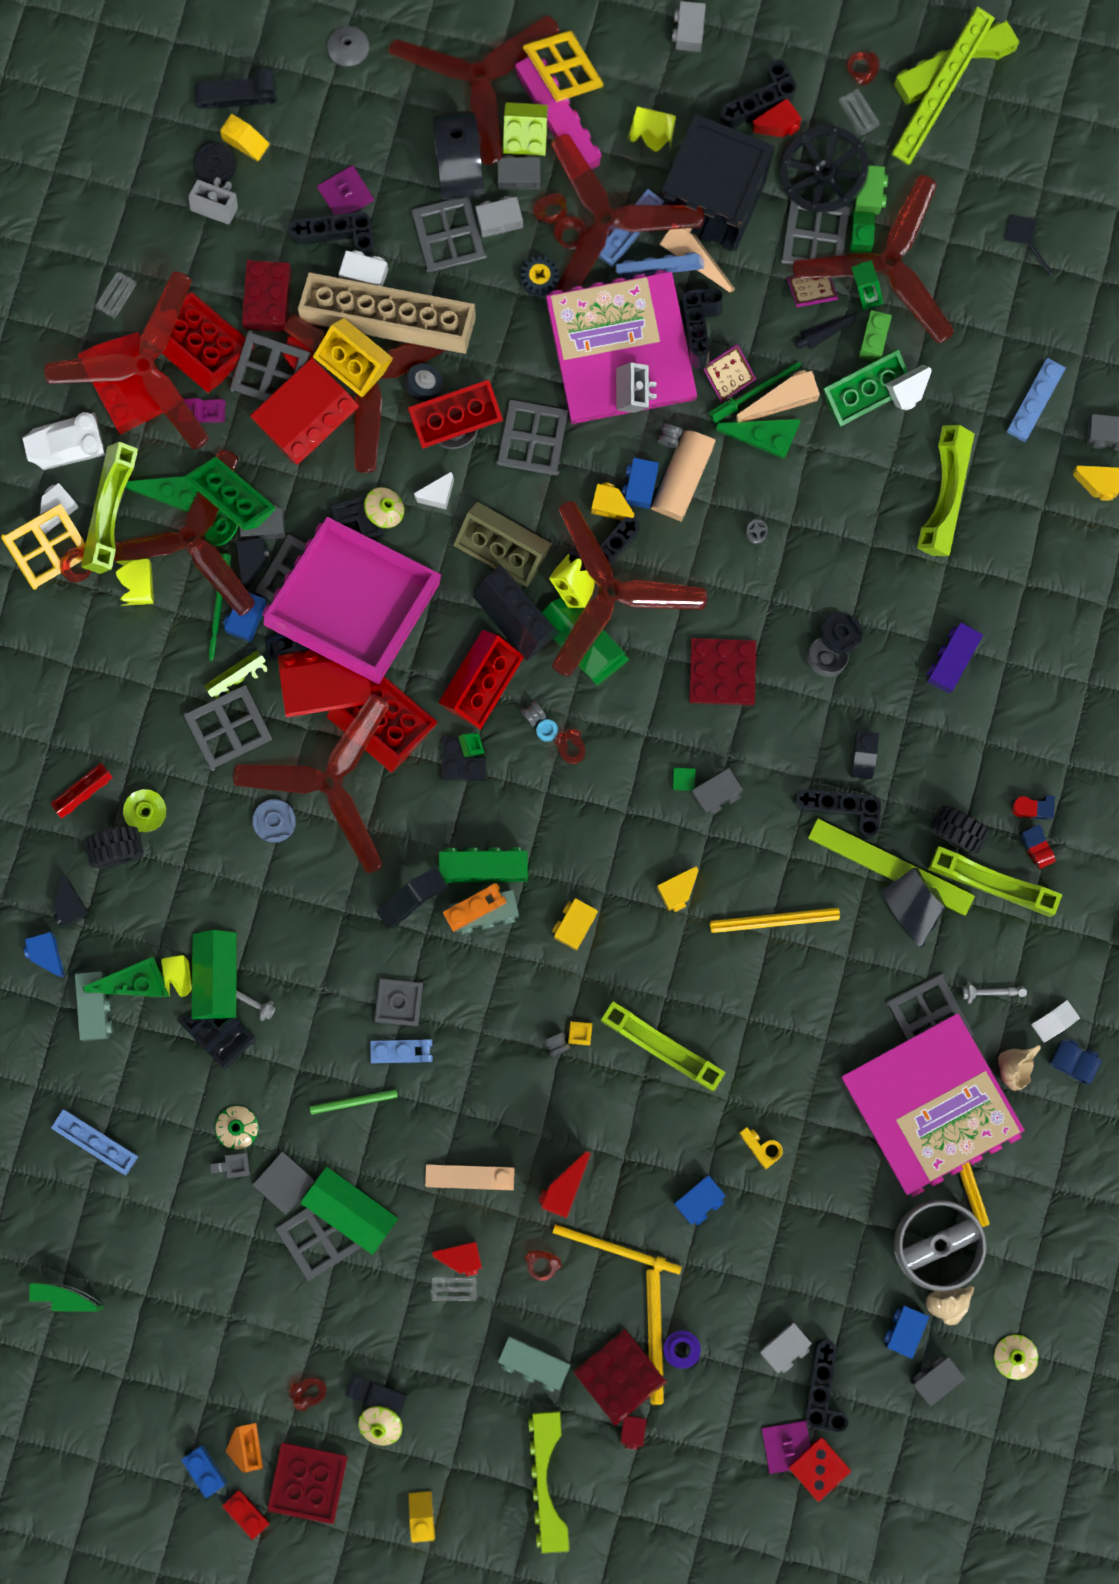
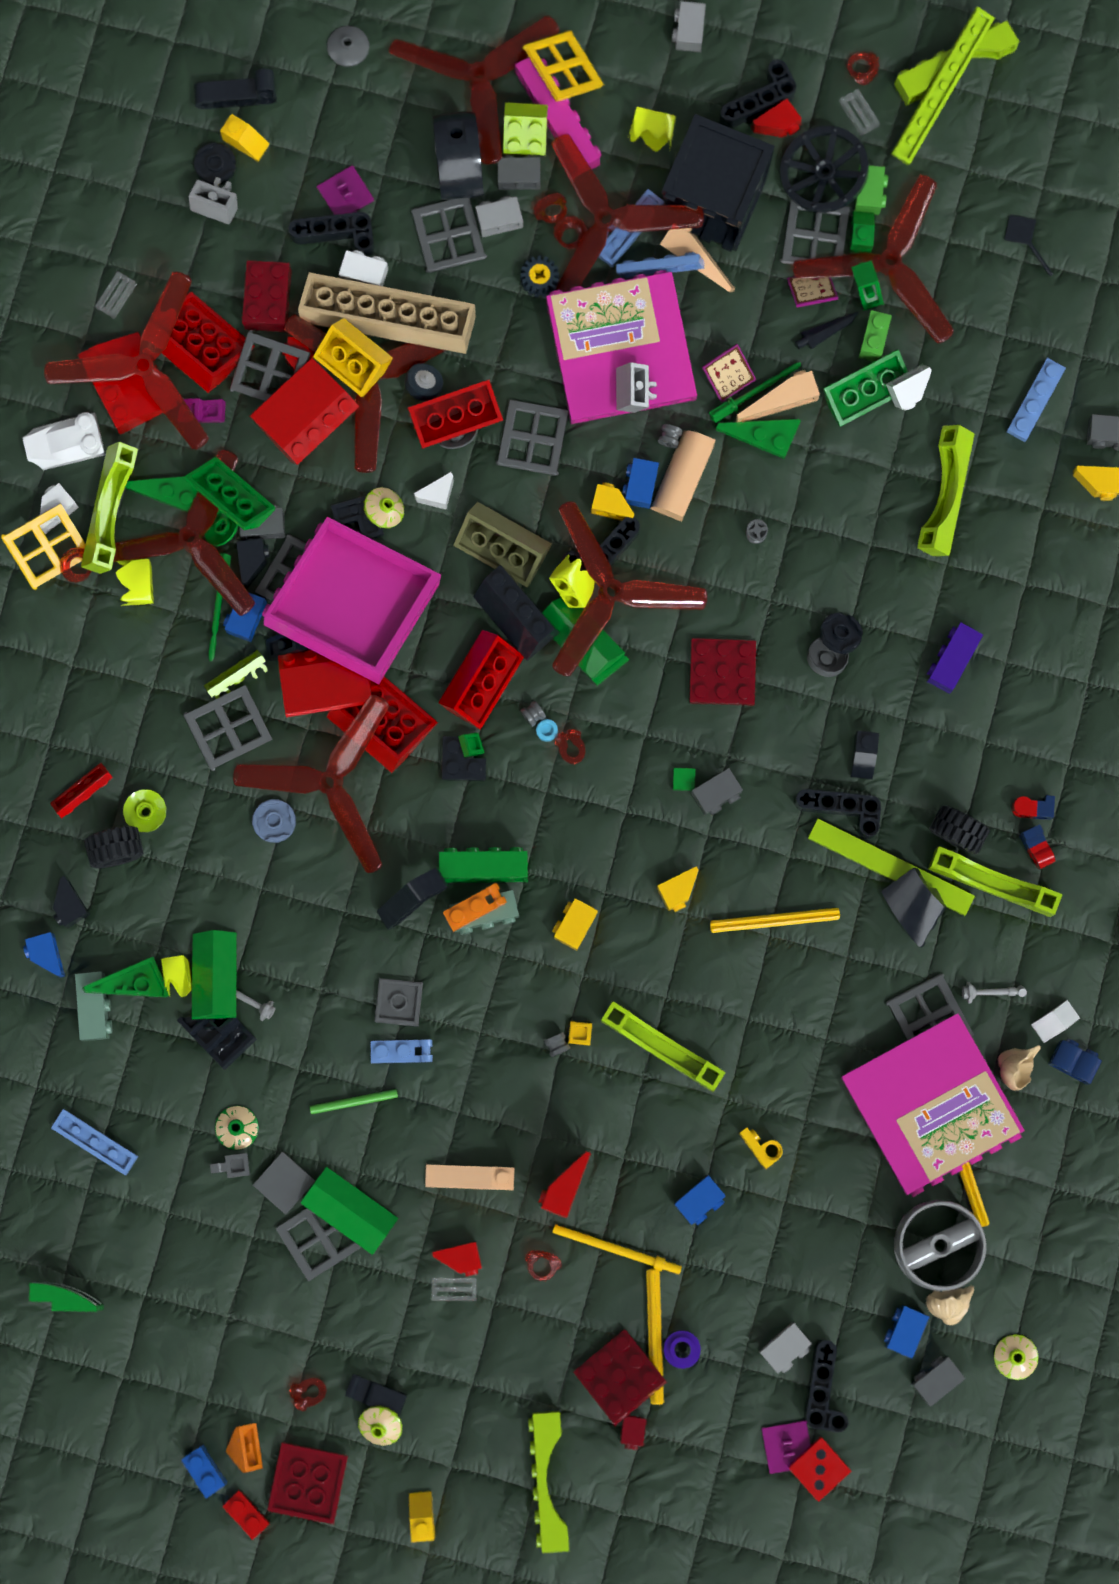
sand green brick [498,1336,570,1392] -> none
black beam [683,288,723,370] -> none

